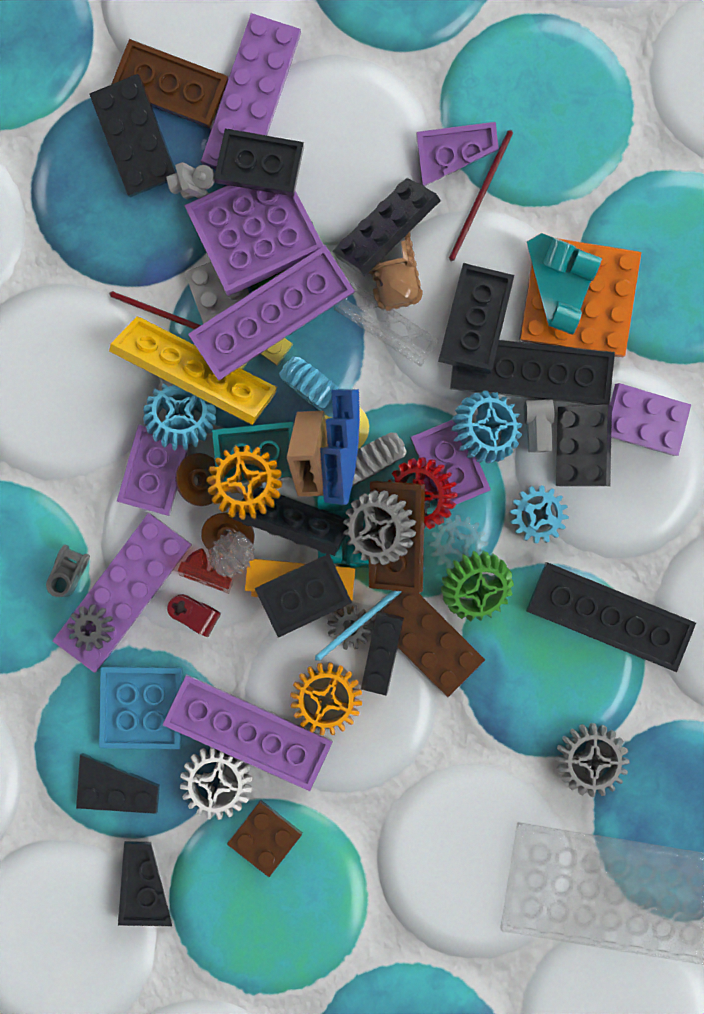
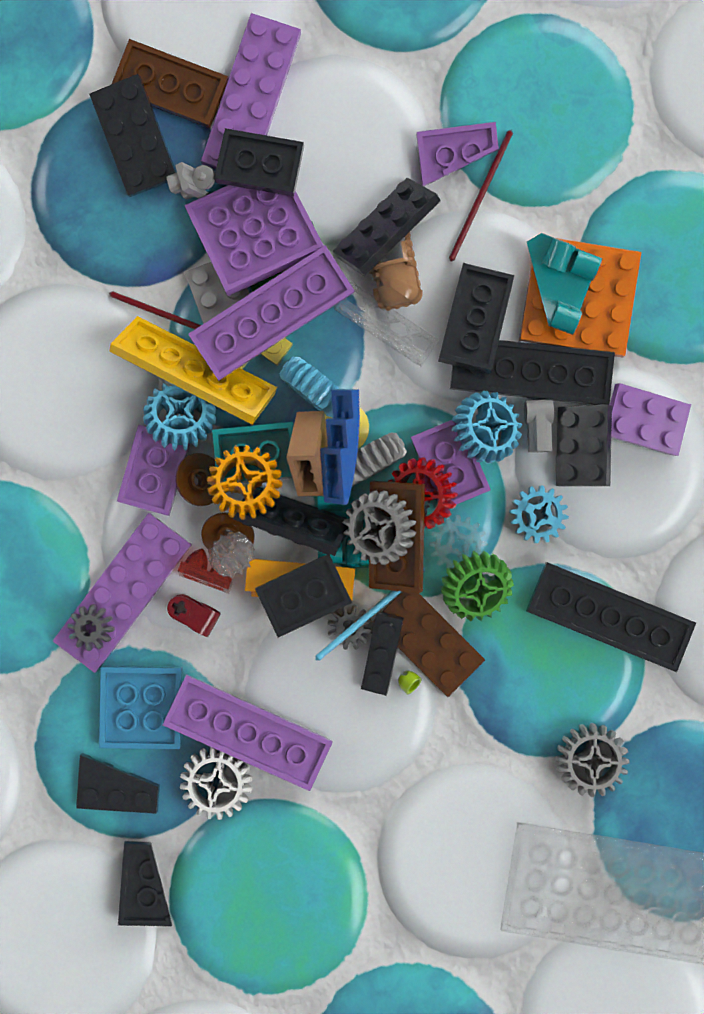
dark grey piece [46,544,90,597] -> none
reddish brown plate [227,800,303,877] -> none
light orange gear [290,662,362,736] -> none
none -> lime hinge [398,671,422,695]

